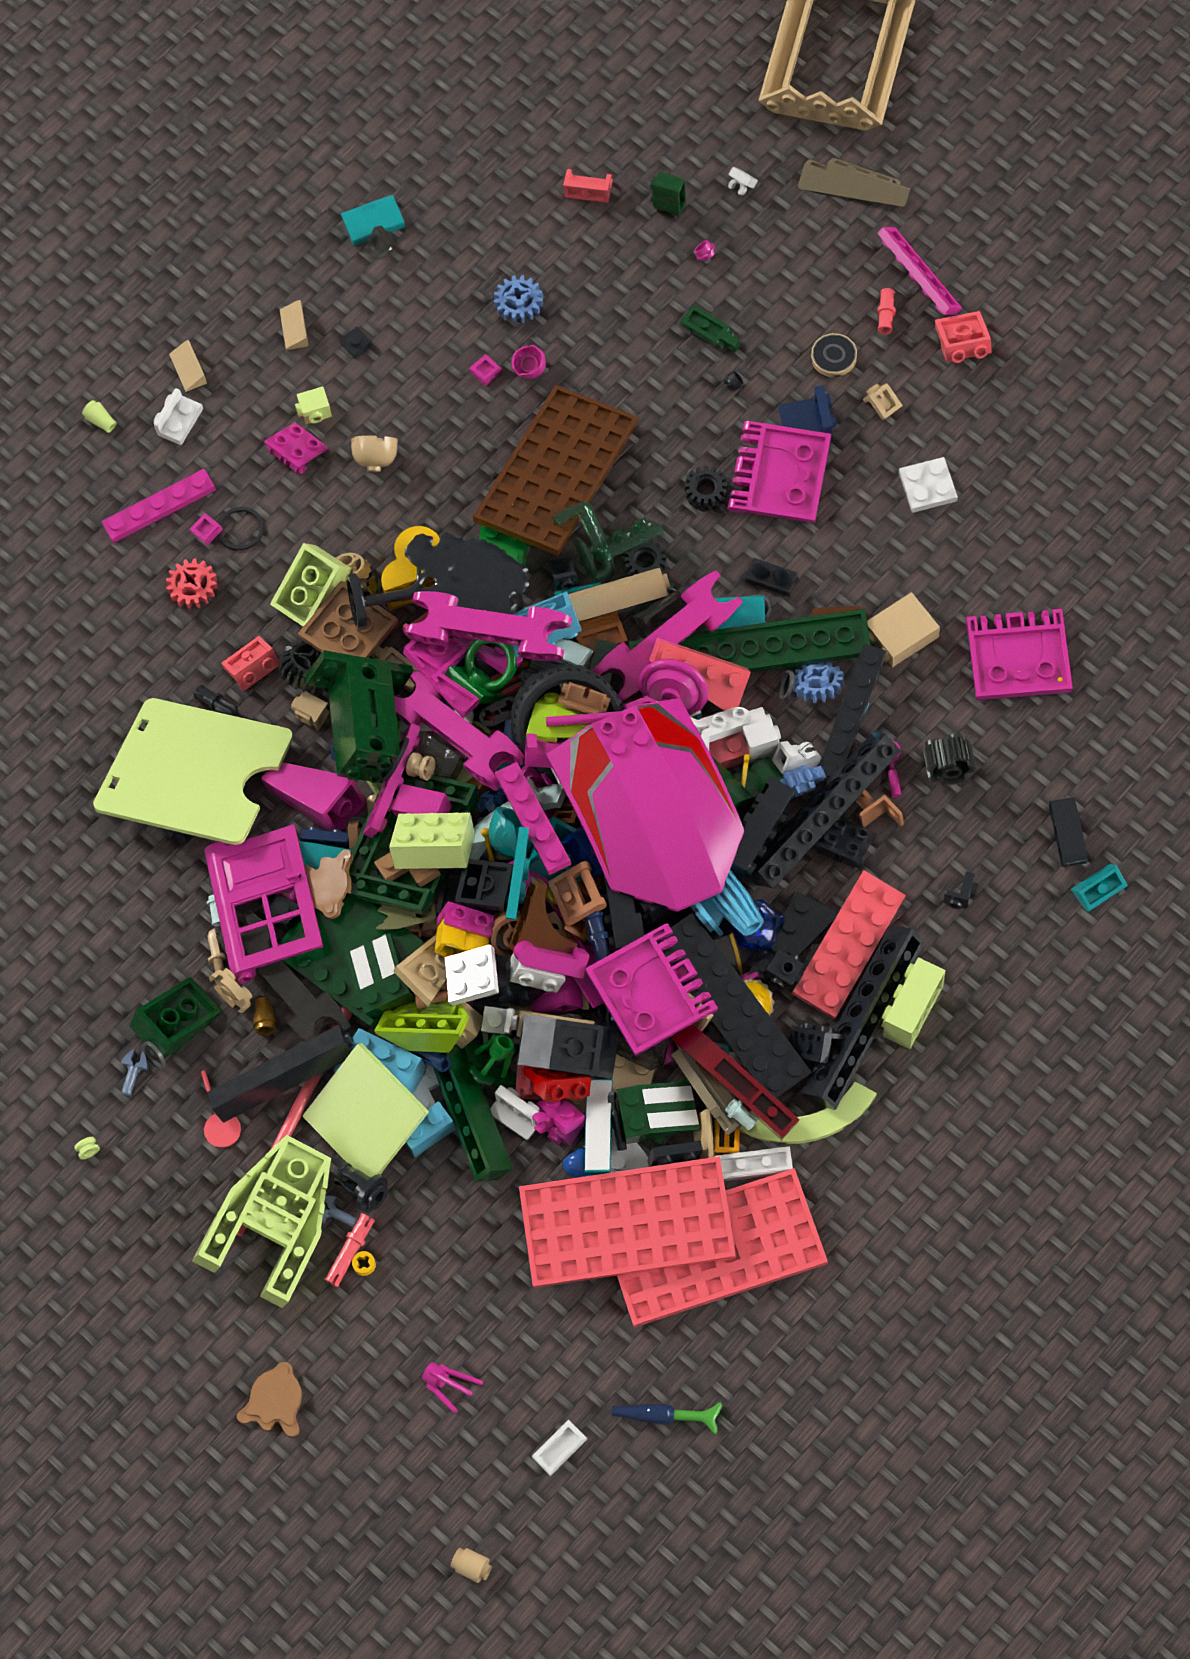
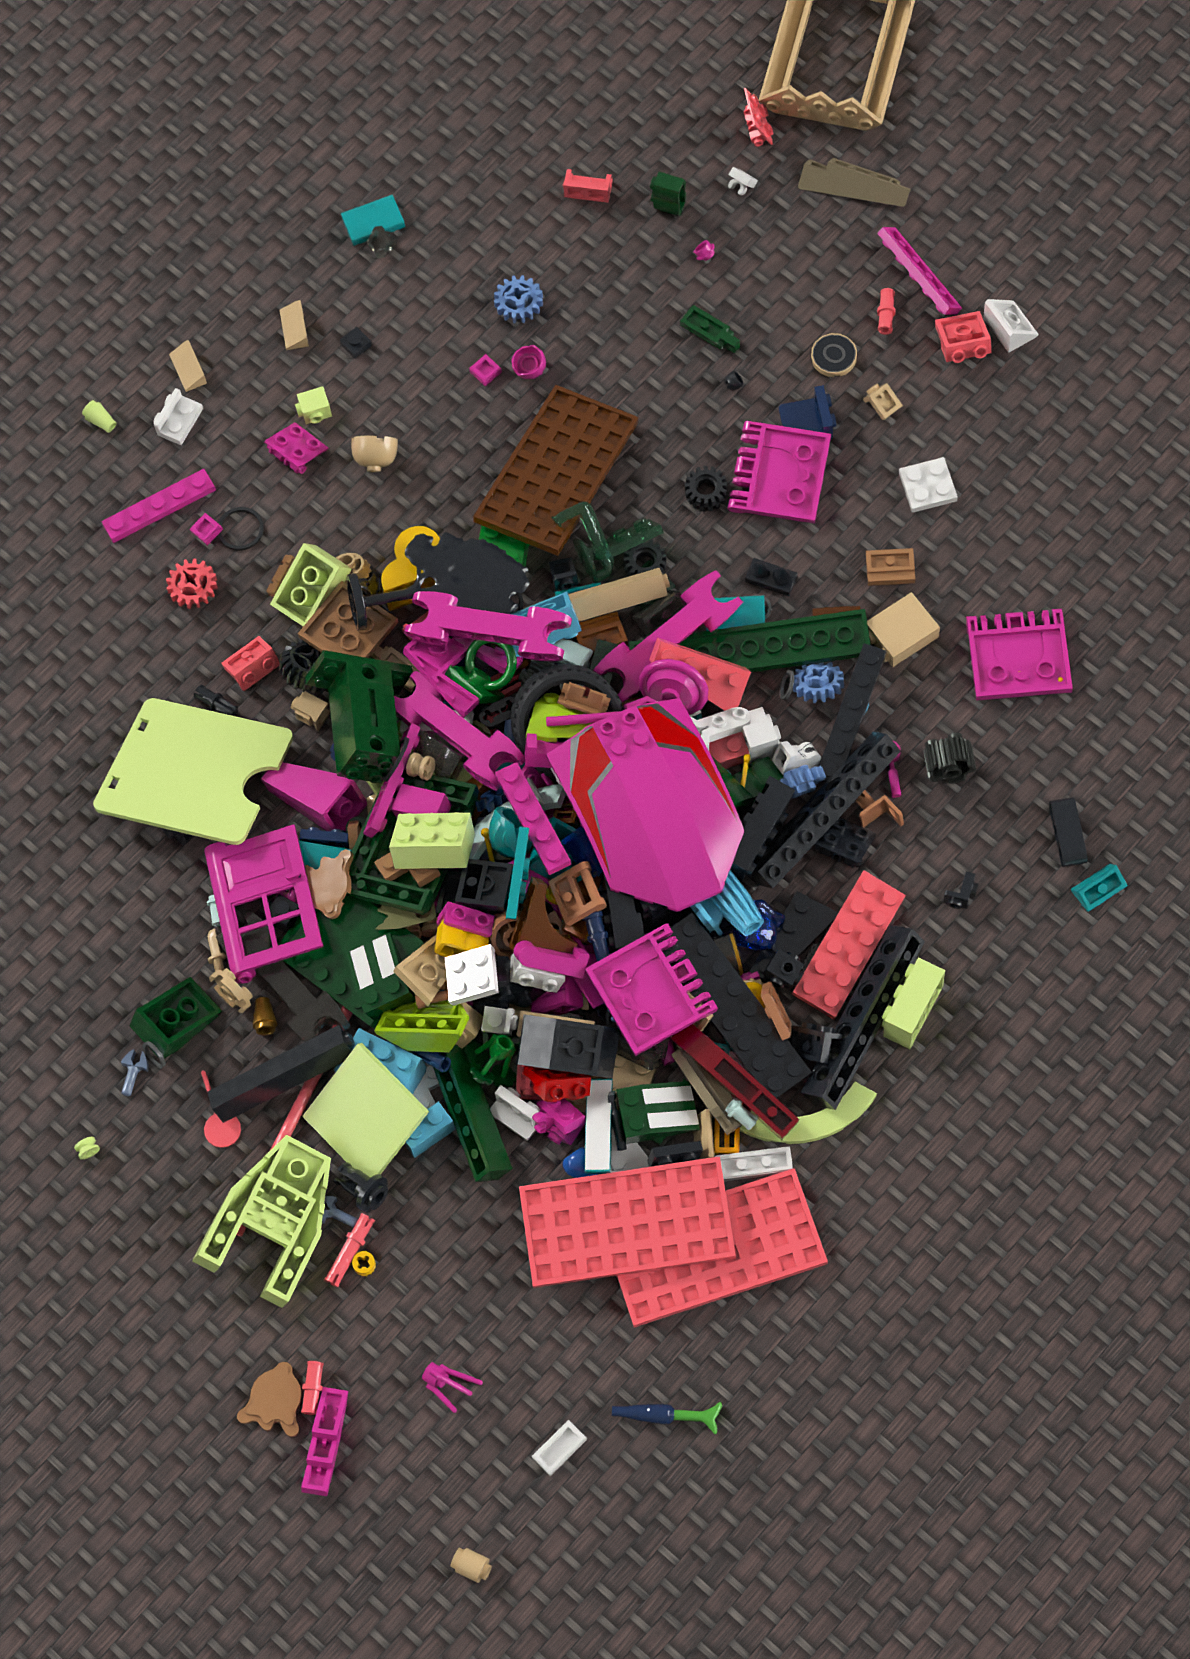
none -> medium nougat axle [266,554,295,597]
none -> coral pin [301,1361,324,1415]
none -> dark pink slope [301,1387,349,1496]
none -> coral hinge [744,88,773,147]
none -> nougat plate [761,981,792,1041]
none -> medium nougat plate [866,548,915,586]
none -> white slope [983,299,1039,353]

